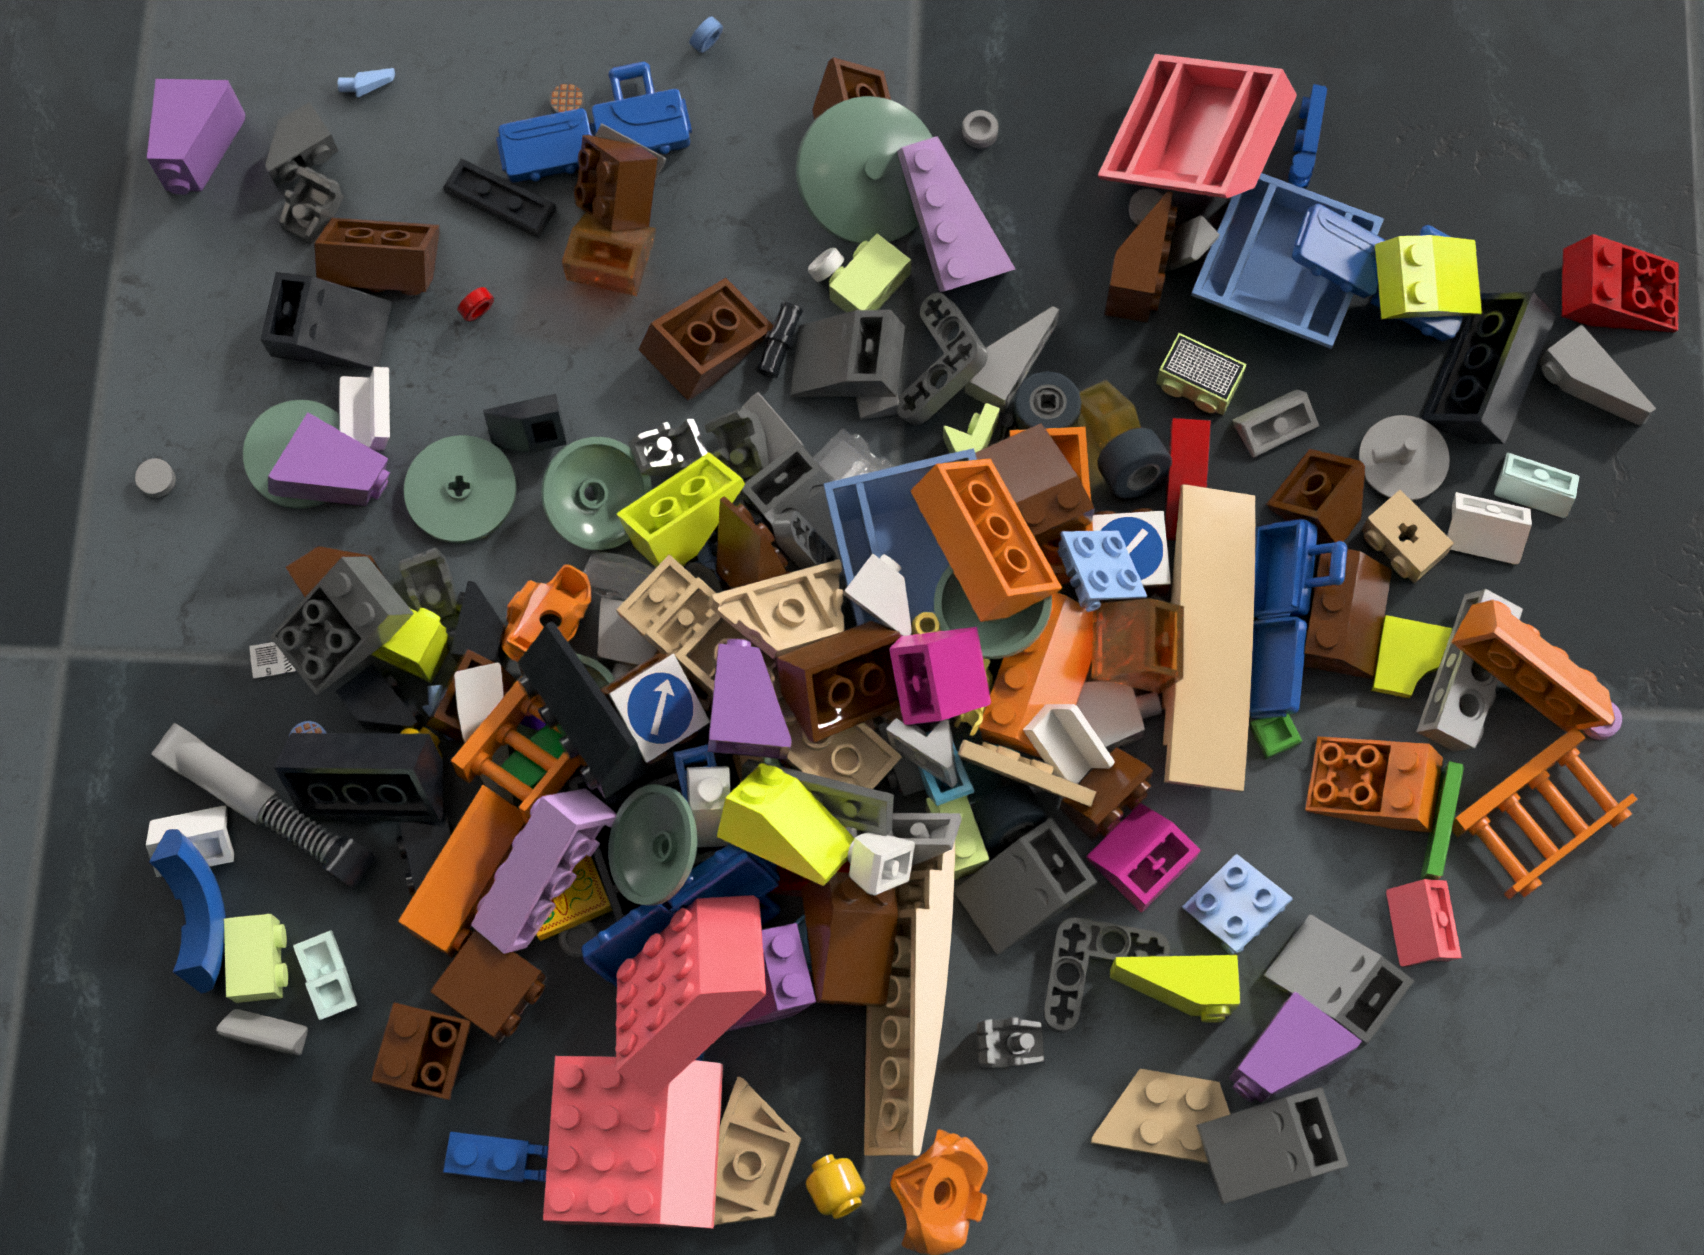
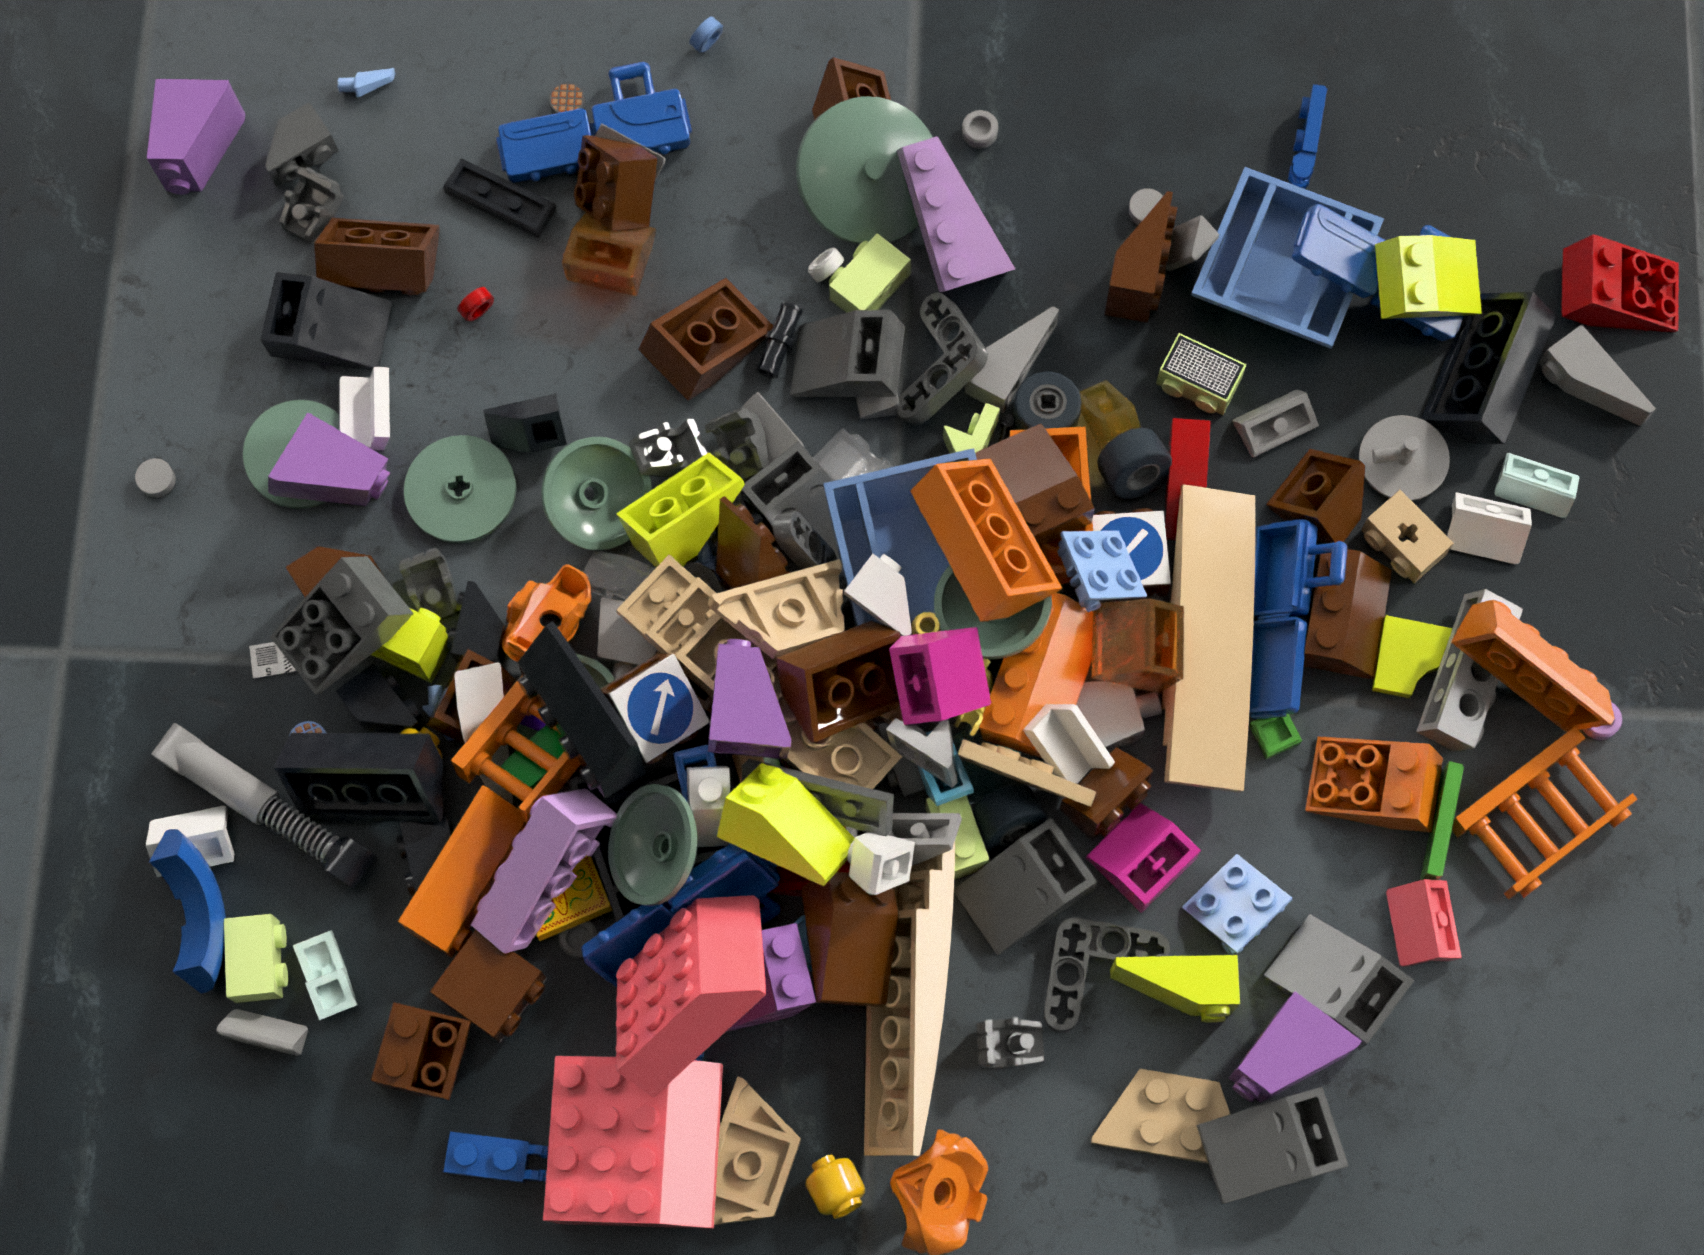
coral slope [1098,54,1297,199] -> none

